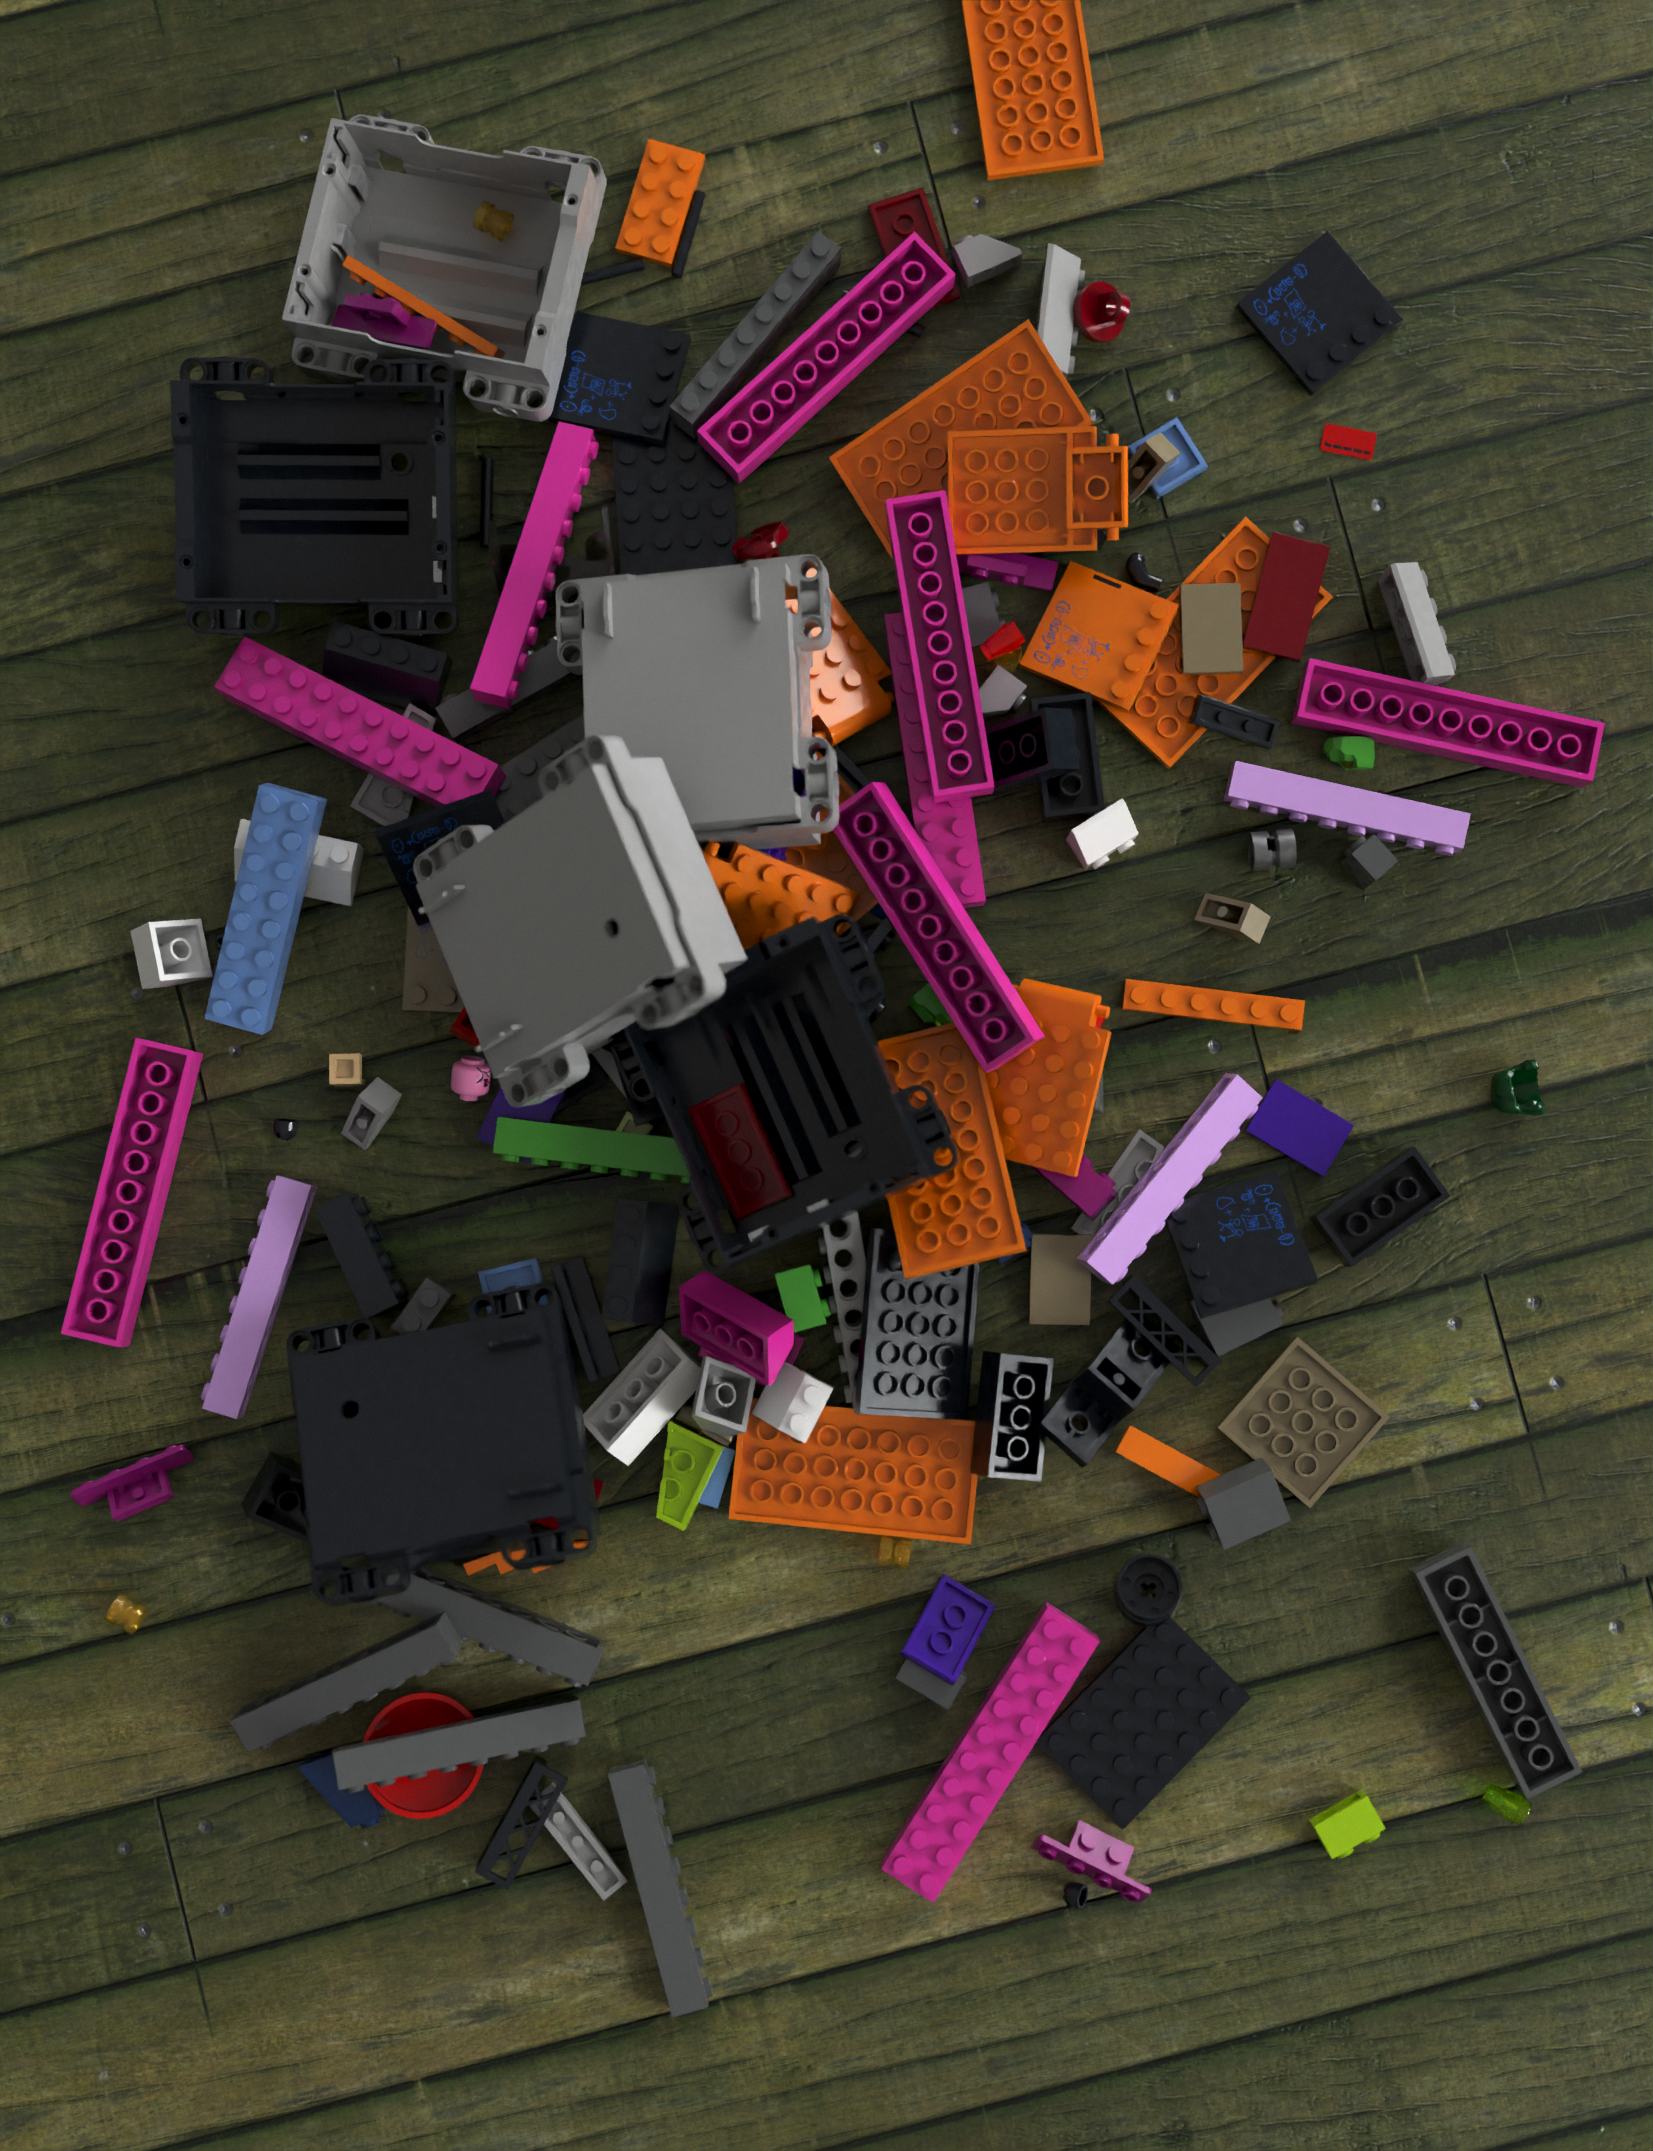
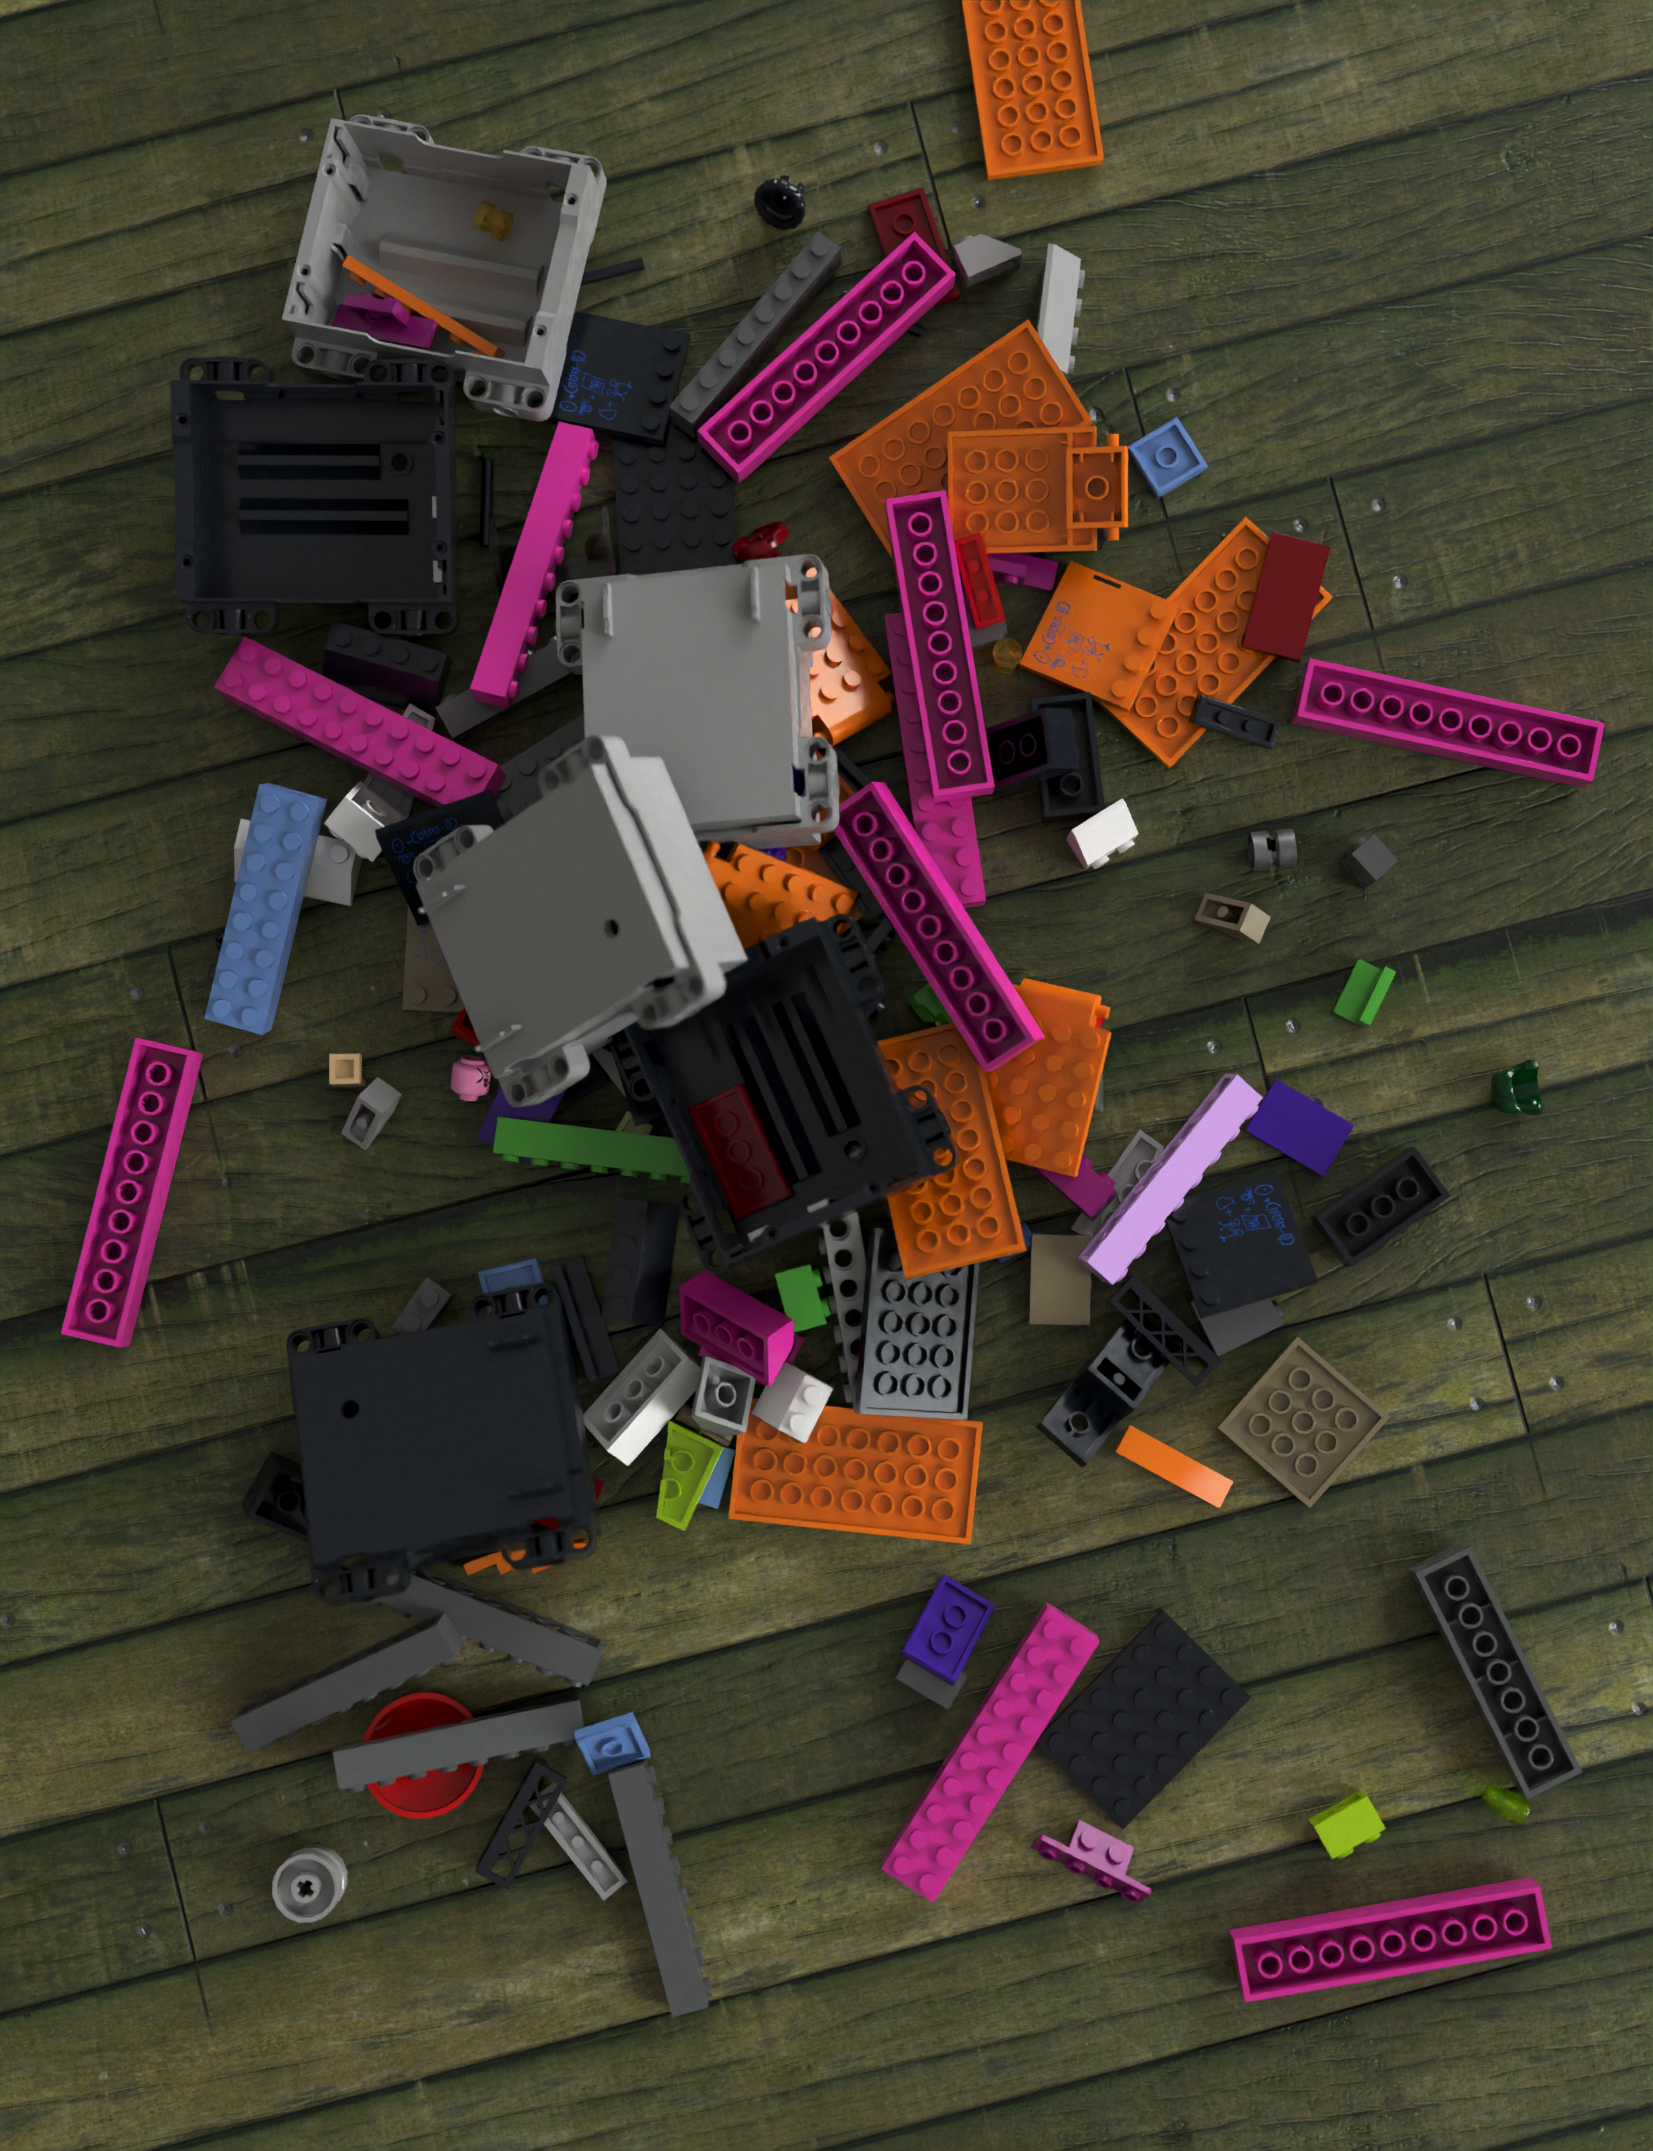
magenta bracket [70,1445,194,1522] -> none
clear yellow wheel [105,1593,148,1635] -> none
white slope [131,919,213,989] -> none
lavender brick [201,1175,317,1419] -> none
black hinge [273,1118,298,1141] -> none
dark blue slope [299,1741,386,1829] -> none
black brick [314,1192,410,1319] -> none
orange plate [615,139,705,268] -> none
black bar [671,190,706,278] -> none
clear yellow wheel [877,1535,912,1570] -> none
black brick [970,1351,1054,1481] -> none
red cone [979,621,1026,661] -> none
light grey slope [979,665,1027,719] -> none
black hinge [1063,1882,1088,1910] -> none
dark red tile [1073,281,1131,343] -> none
black wheel [1114,1554,1183,1627] -> none
orange plate [1121,979,1305,1031] -> none
black arm [1126,552,1162,592] -> none
dark tan slope [1128,432,1181,504] -> none
dark tan tile [1179,583,1243,675] -> none
dark grey brick [1195,1457,1291,1550] -> none
lavender brick [1224,761,1471,856] -> none
black plate [1236,231,1403,396] -> none
red sticker [1320,423,1377,460] -> none
bright green rock [1323,736,1375,770] -> none
light grey slope [1378,562,1456,686] -> none
none -> light grey wheel [272,1844,347,1923]
none -> white brick [324,781,407,862]
none -> medium blue tile [574,1712,651,1775]
none -> black hair [754,175,806,230]
none -> black tile [818,835,885,923]
none -> red tile [954,533,1006,629]
none -> dark pink brick [1228,1877,1552,2003]
none -> bright green panel [1333,960,1396,1028]

